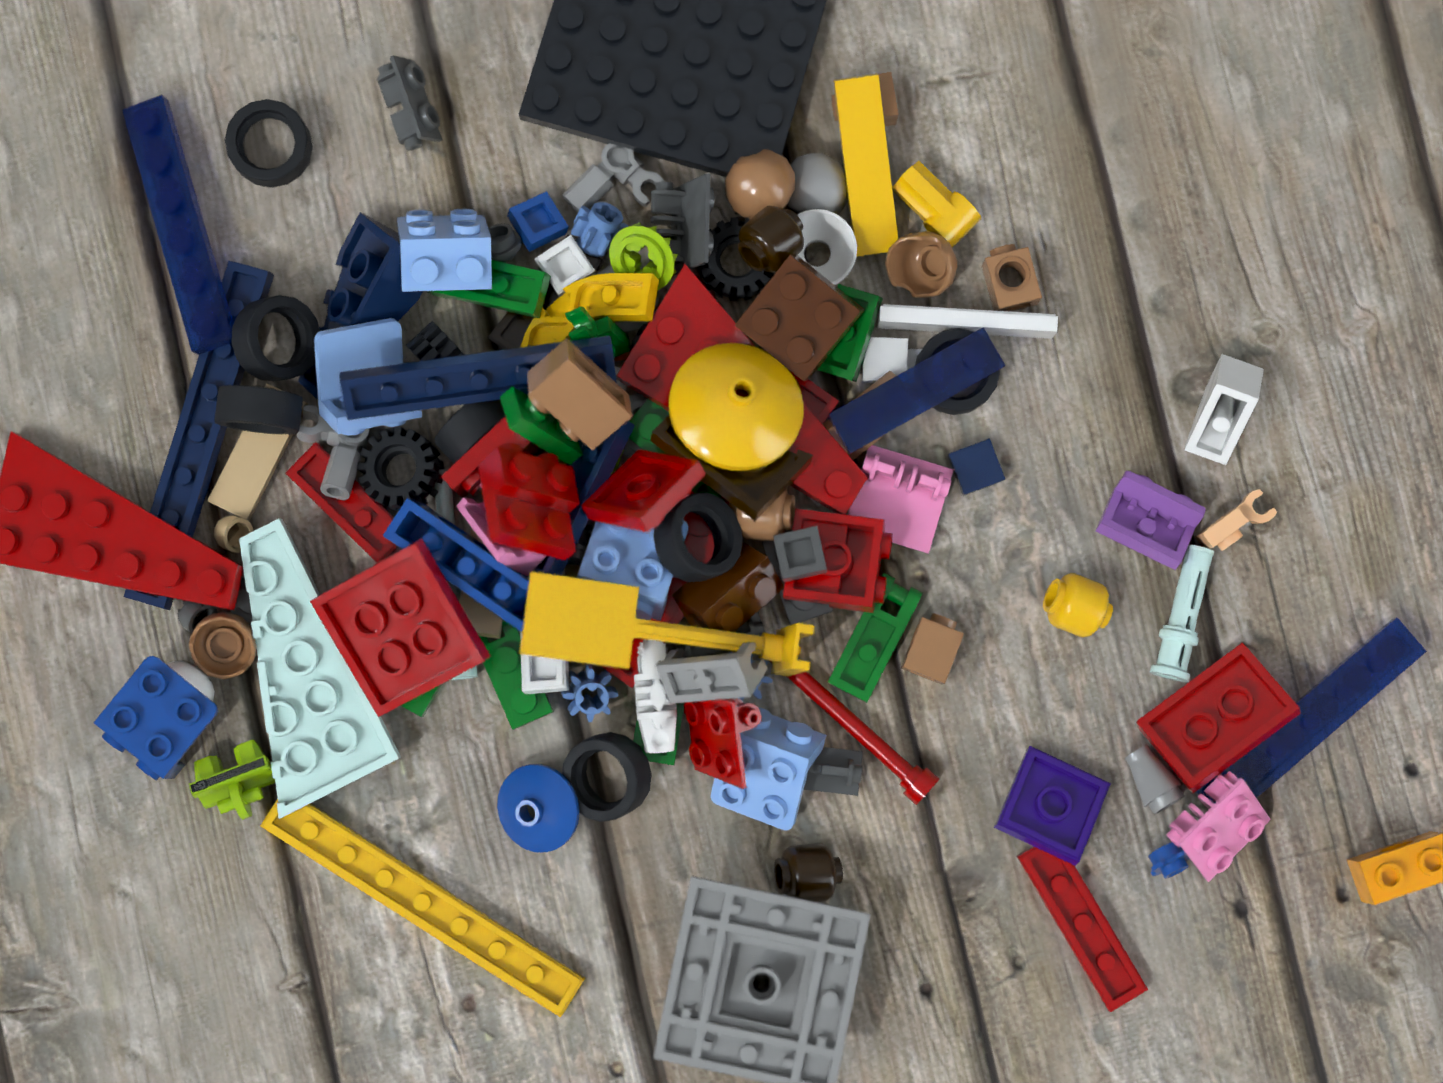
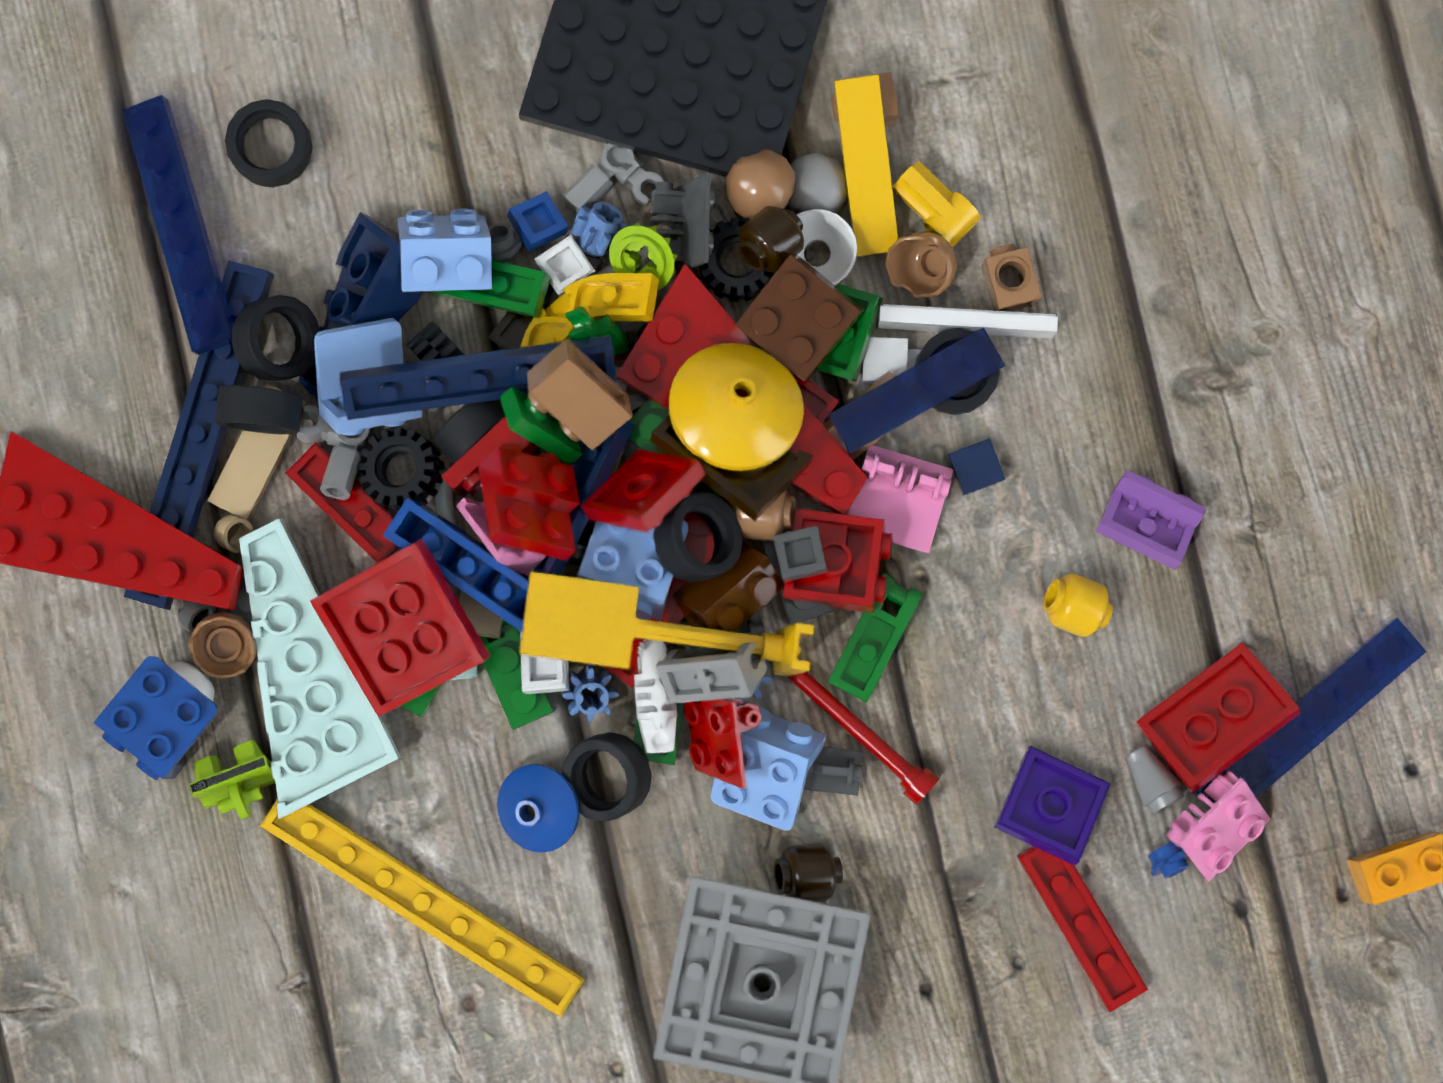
dark grey hinge [377,56,443,151] -> none
medium nougat brick [900,613,964,685] -> none
light aqua pin [1150,545,1214,682] -> none
white slope [1184,354,1264,465] -> none
light nougat plate [1195,489,1277,551] -> none

